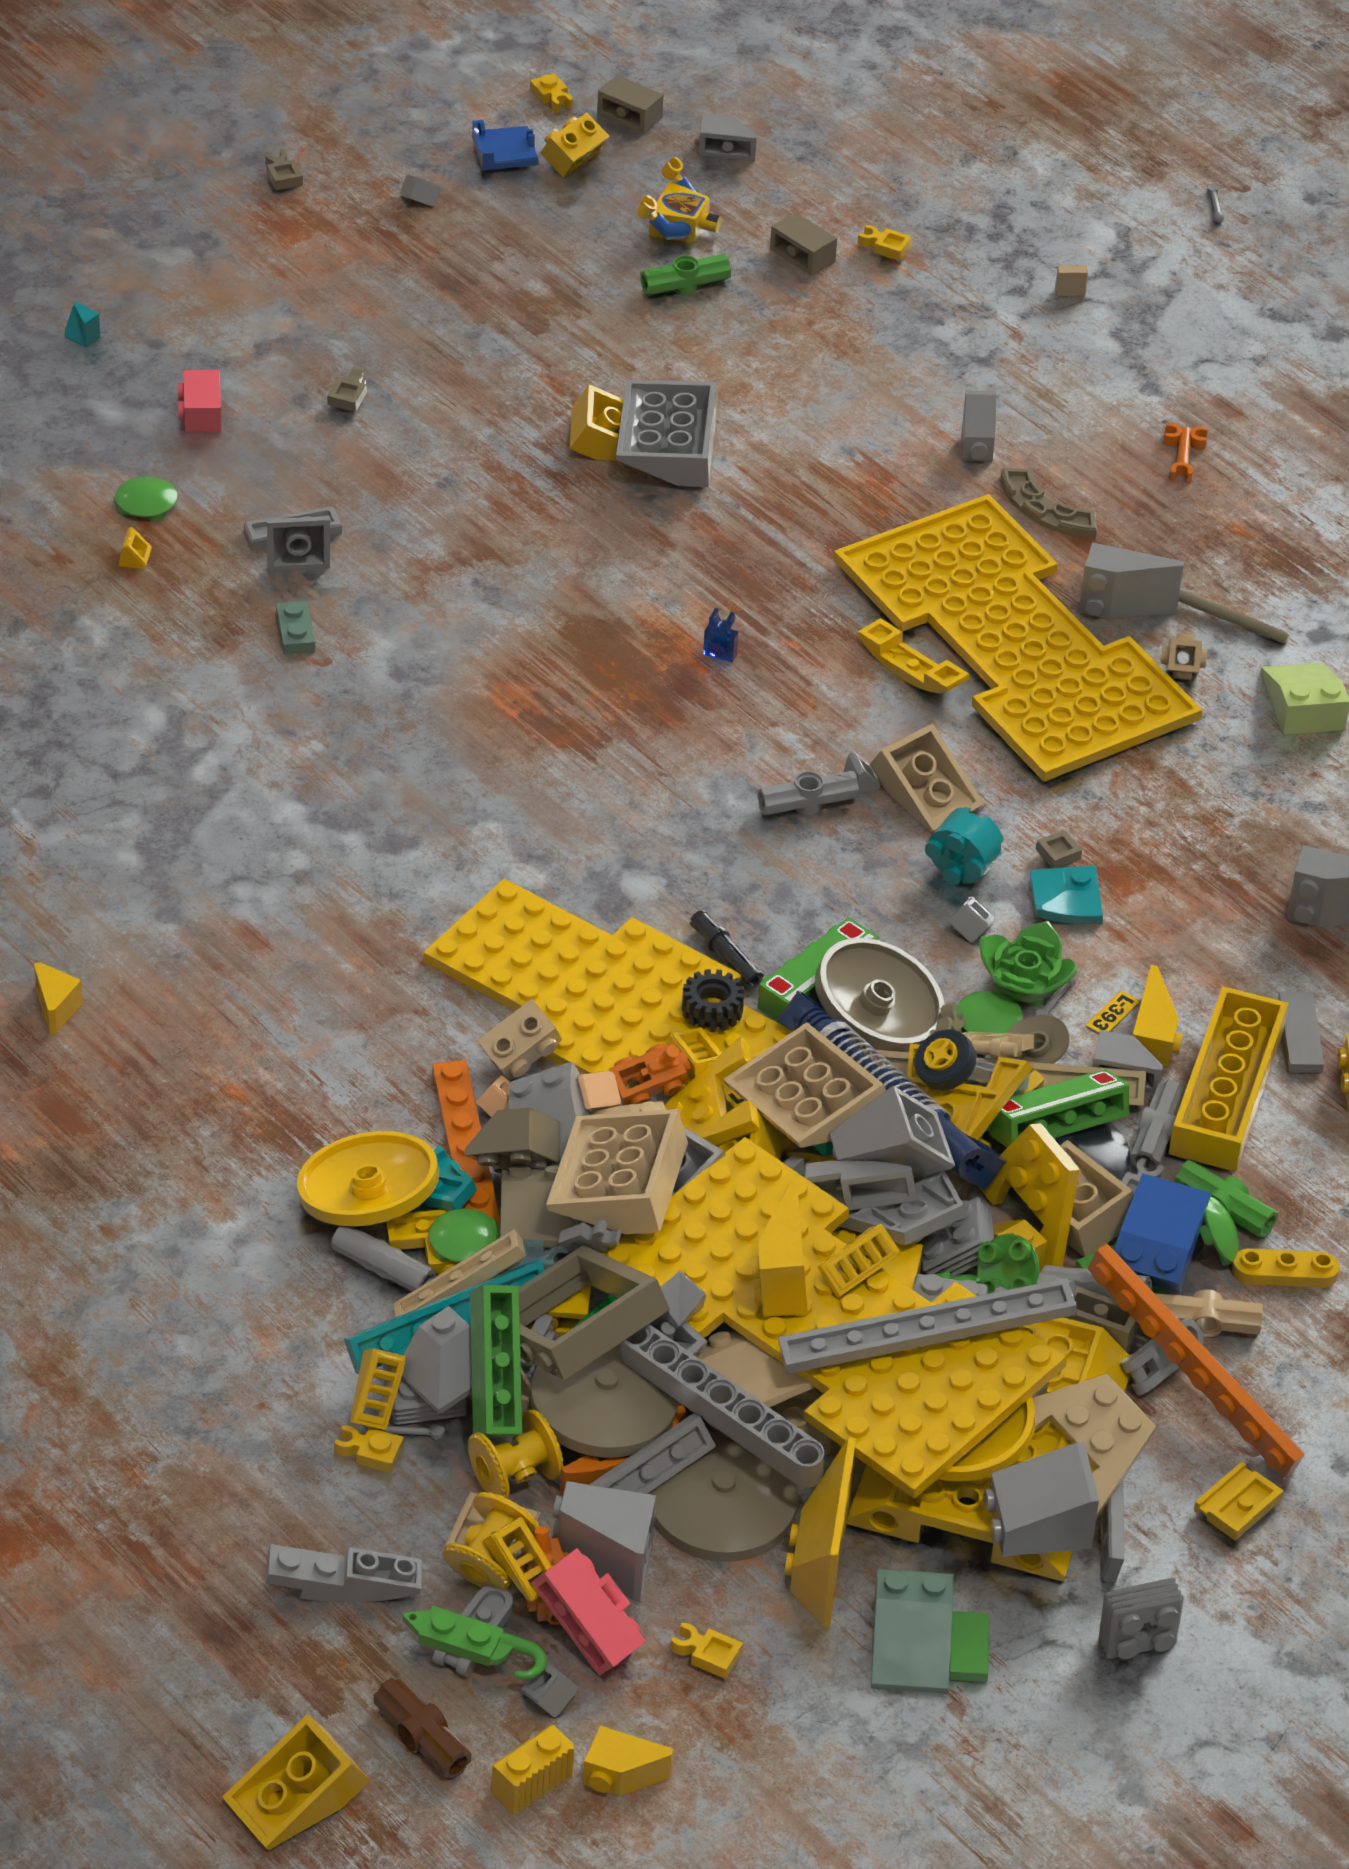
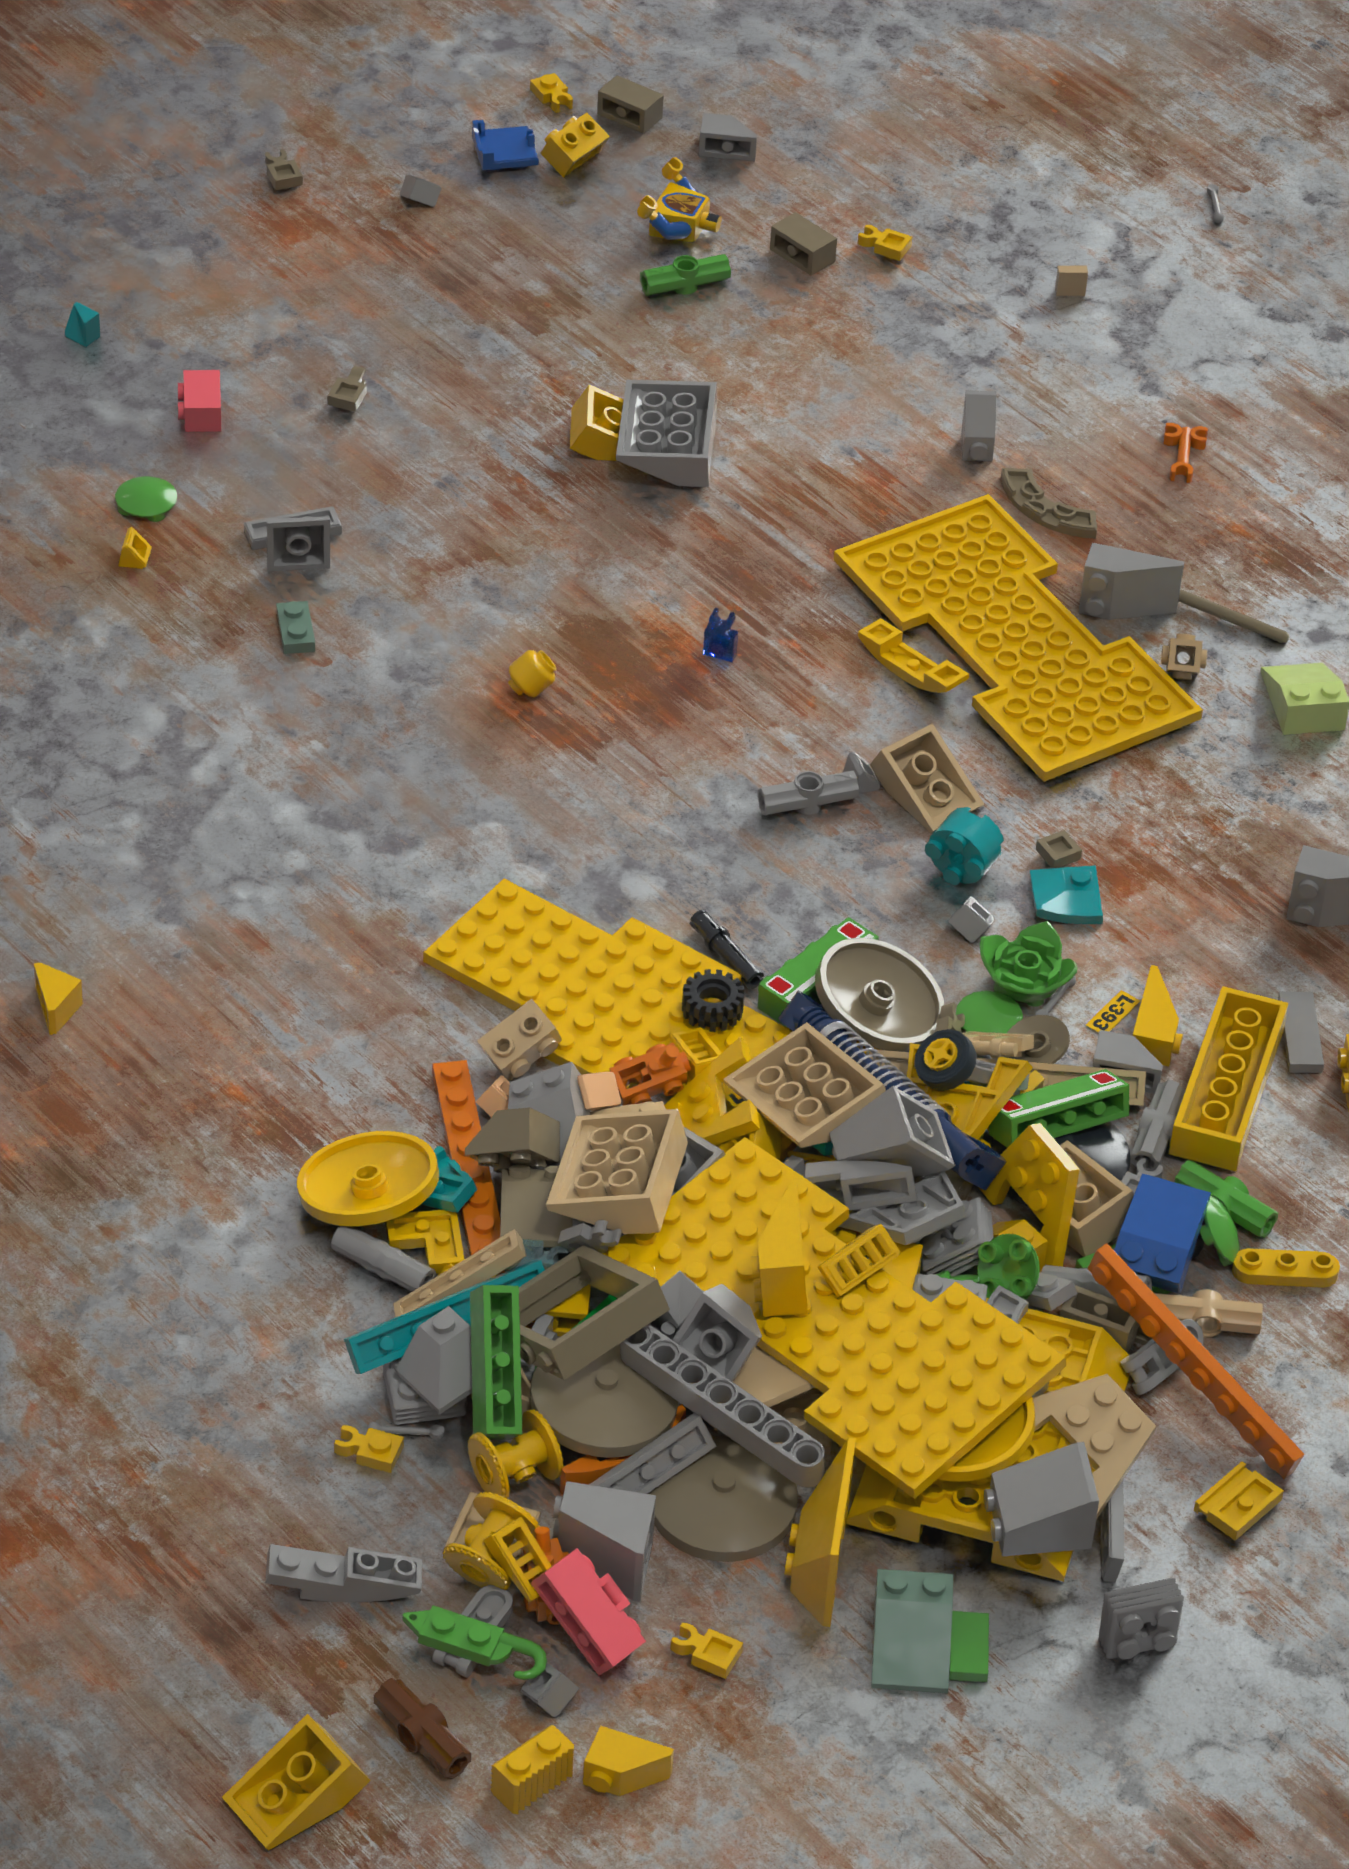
yellow slope [350,1349,406,1431] -> none
bright green dish [429,1209,500,1263] -> none
light grey plate [778,1278,1077,1374] -> none
none -> yellow head [508,650,556,697]
none -> light grey slope [673,1284,762,1382]

